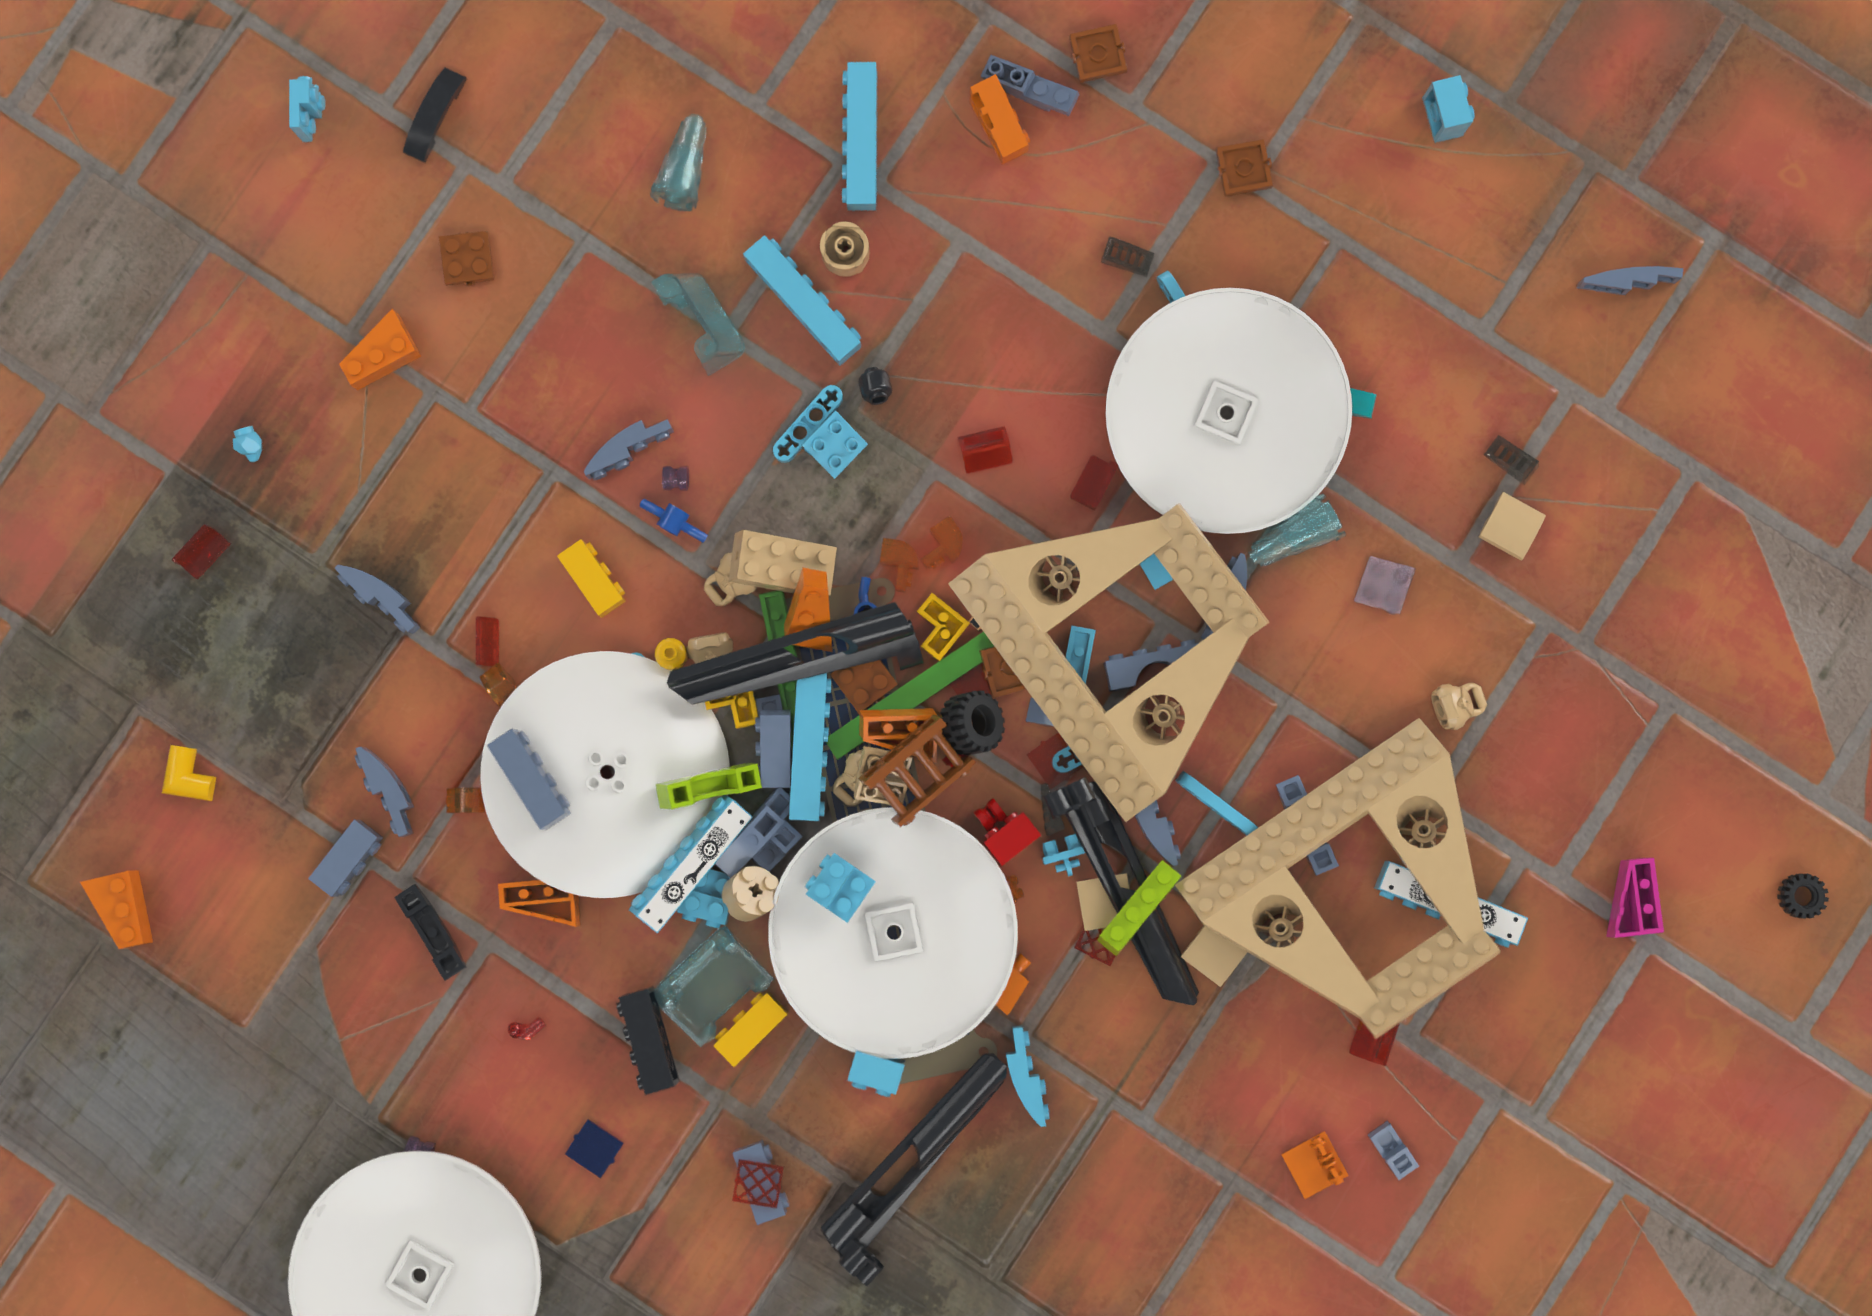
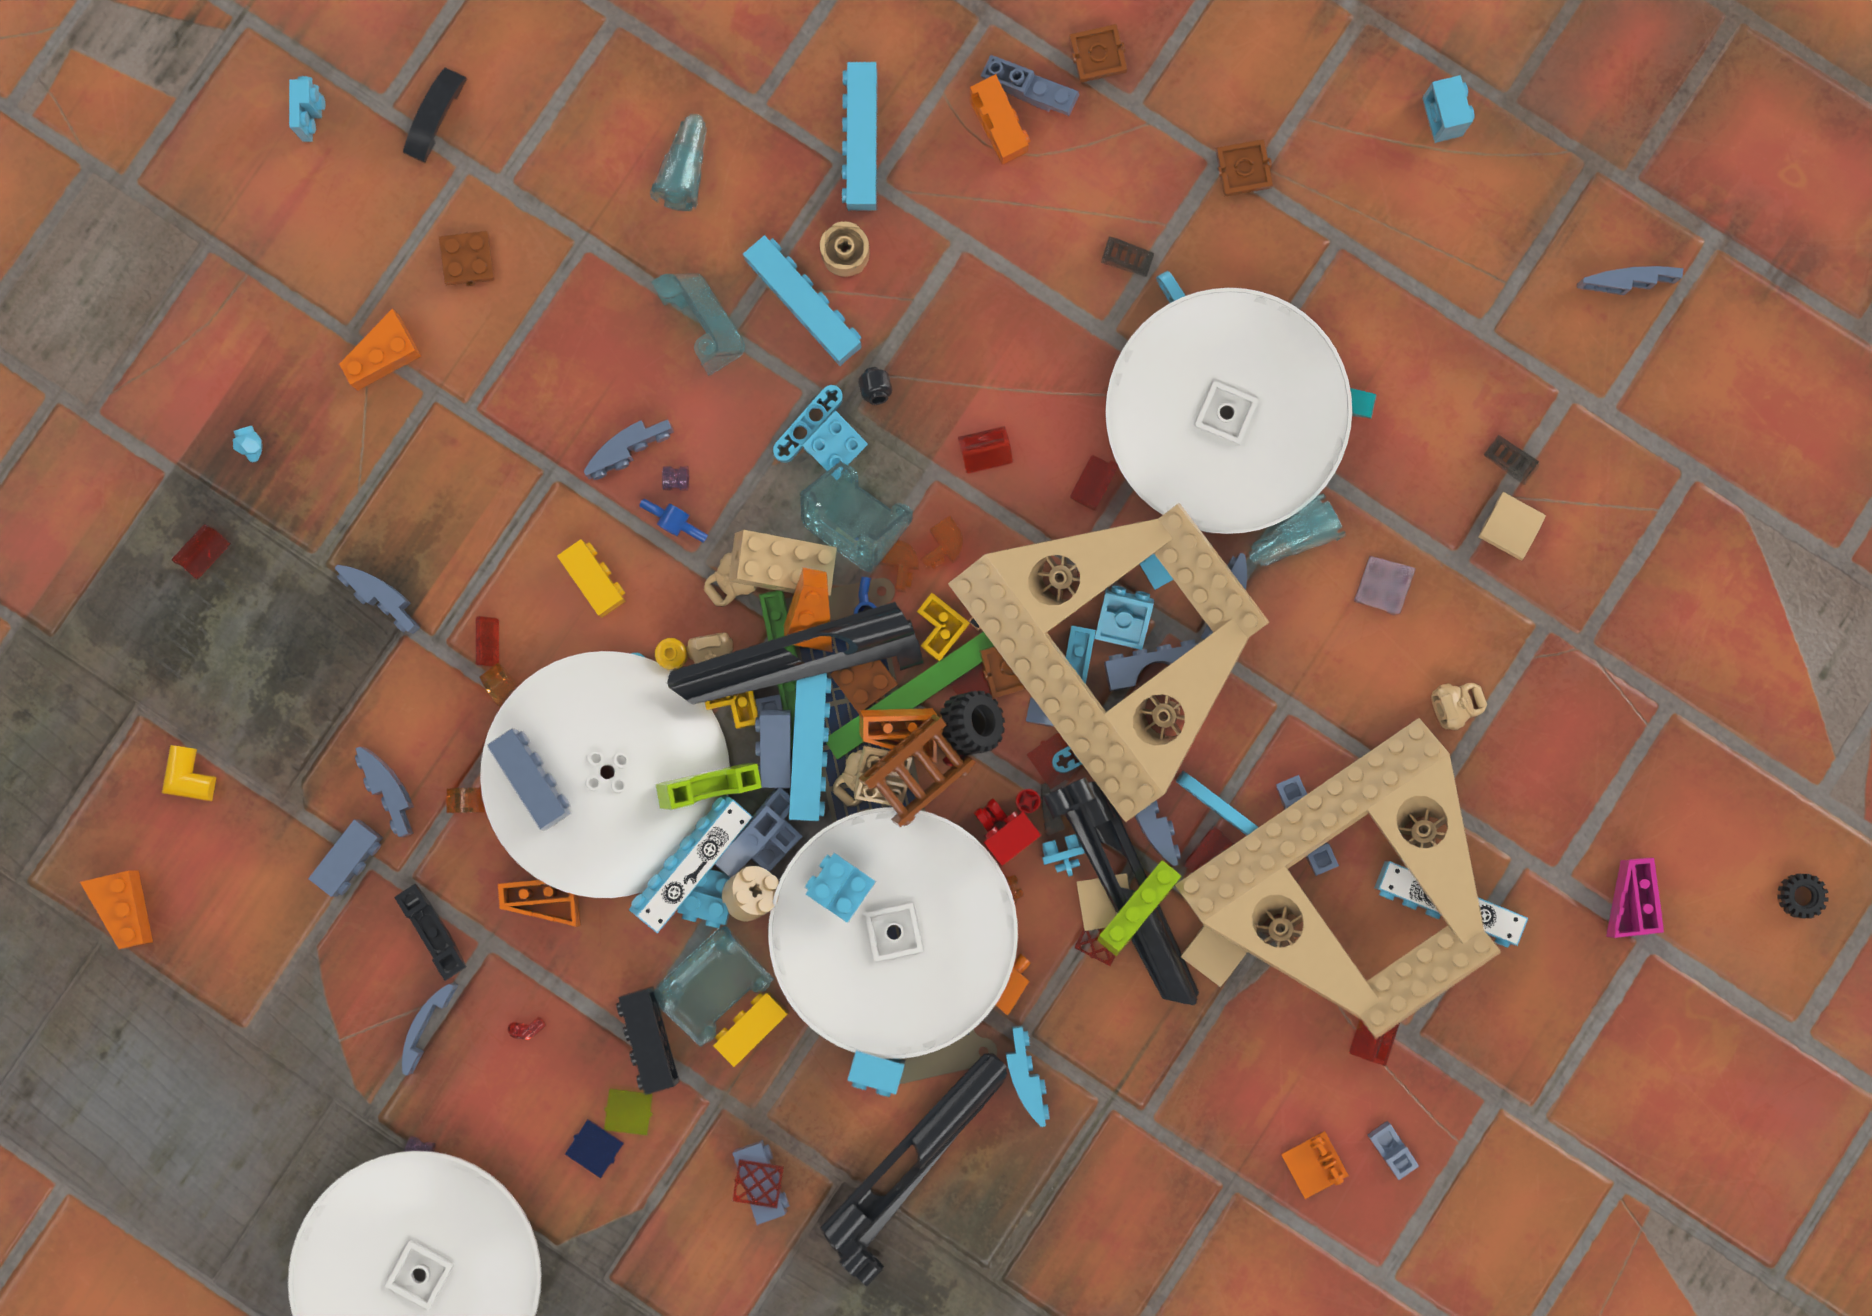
none -> sand blue slope [402,982,458,1076]
none -> clear neon green piece [604,1089,653,1135]
none -> clear light blue windscreen [800,461,913,572]
none -> red wheel [1015,789,1041,814]
none -> medium azure plate [1094,585,1154,650]
none -> clear red panel [1182,826,1234,873]

